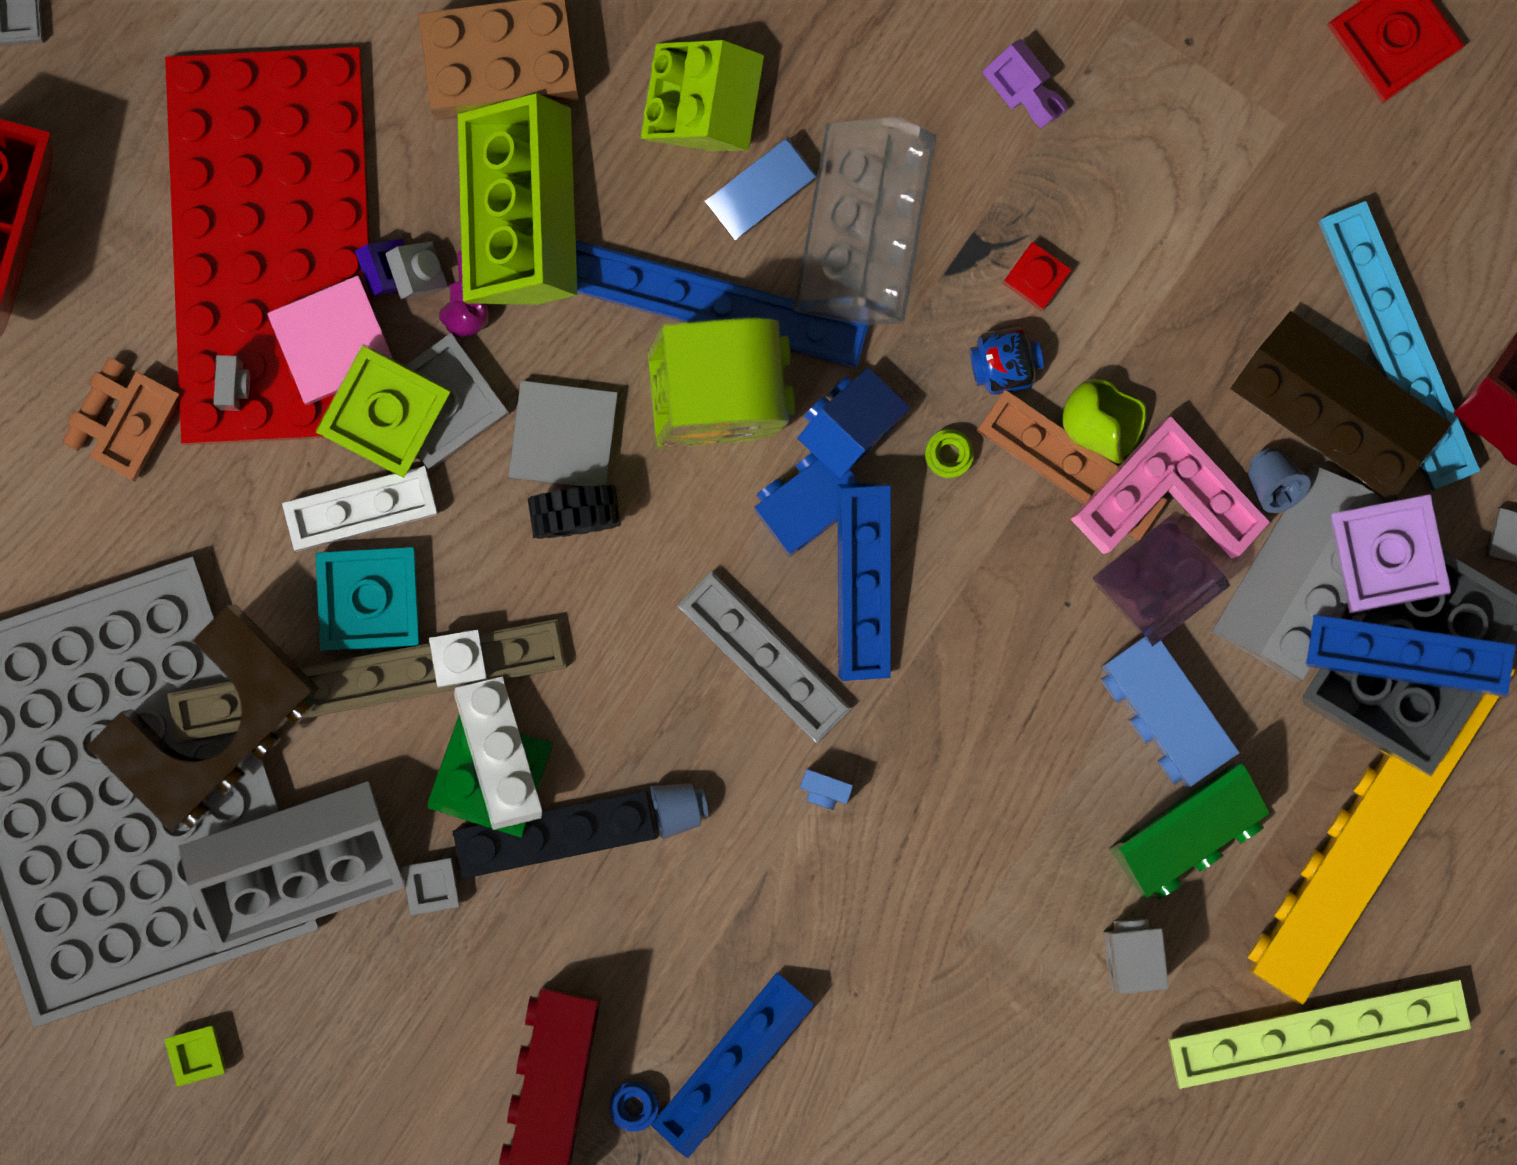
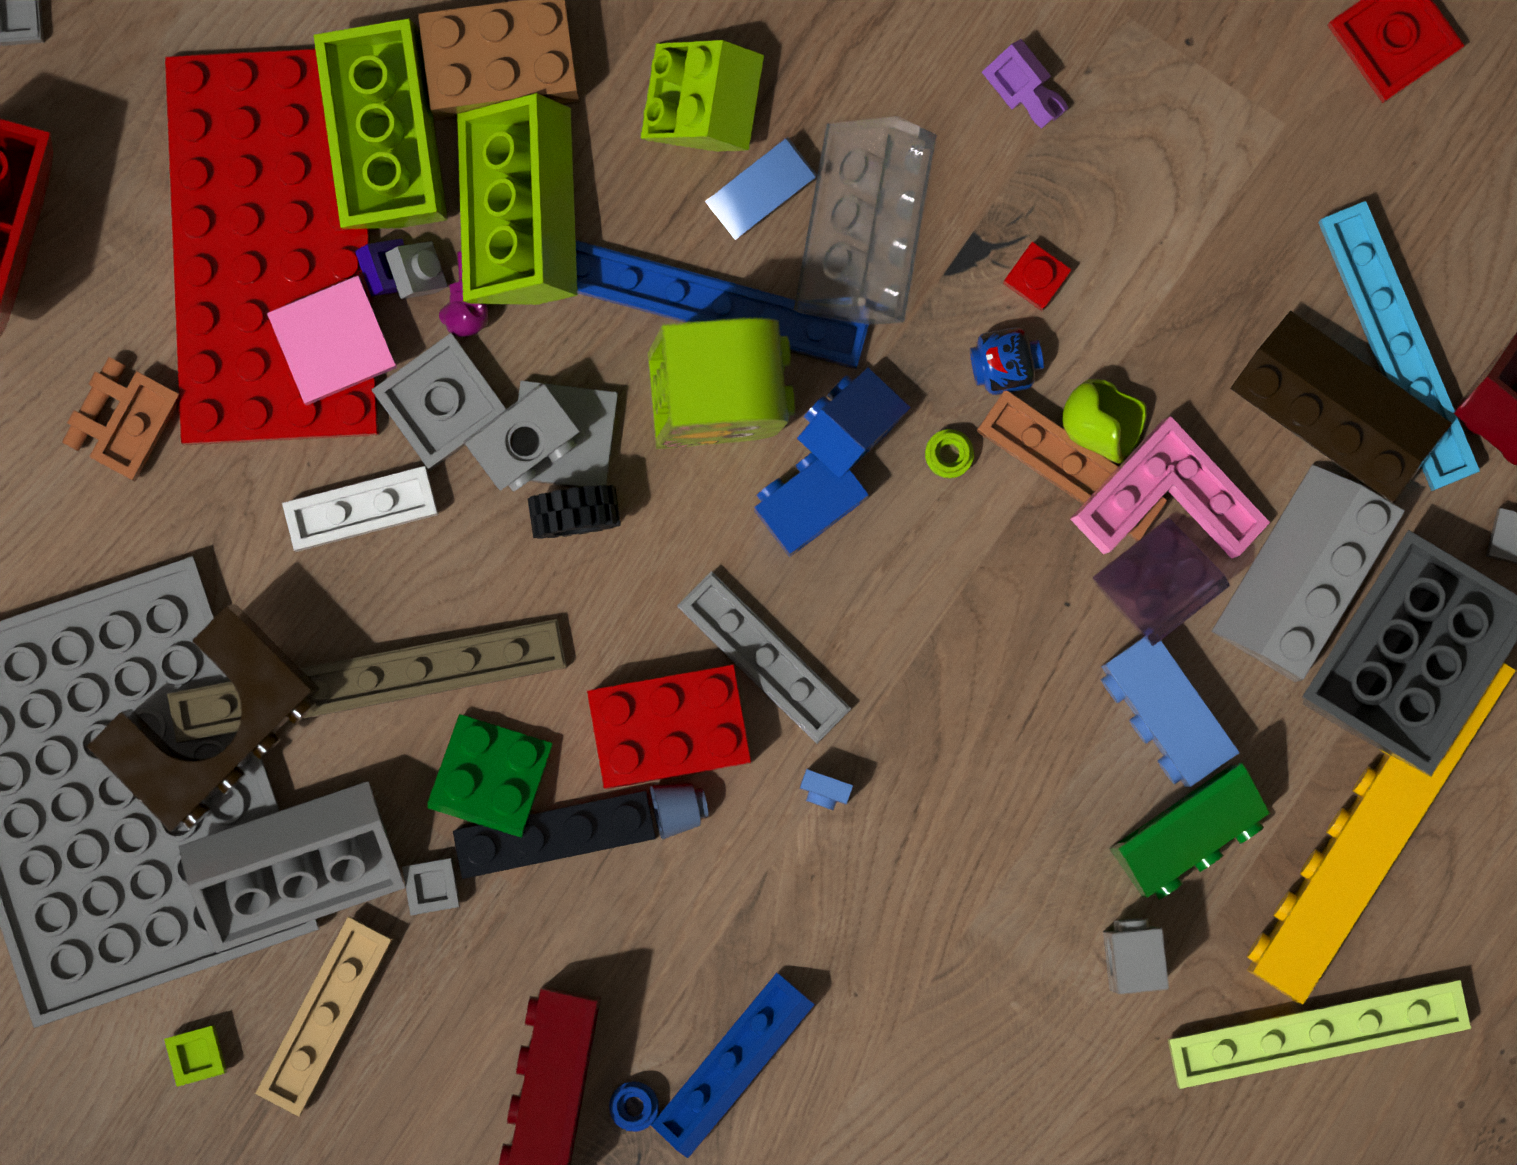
light grey plate [214,355,250,411] -> none
teal plate [315,547,420,652] -> none
lime plate [316,343,451,478] -> none
white plate [429,630,486,688] -> none
white plate [454,677,542,830] -> none
blue plate [837,482,891,681] -> none
sand blue hat [1248,449,1311,513] -> none
blue plate [1306,615,1516,697] -> none
lavender plate [1330,495,1451,613] -> none
none -> tan plate [255,916,393,1117]
none -> lime slope [313,18,448,229]
none -> light grey brick [463,383,579,492]
none -> red brick [587,665,751,789]

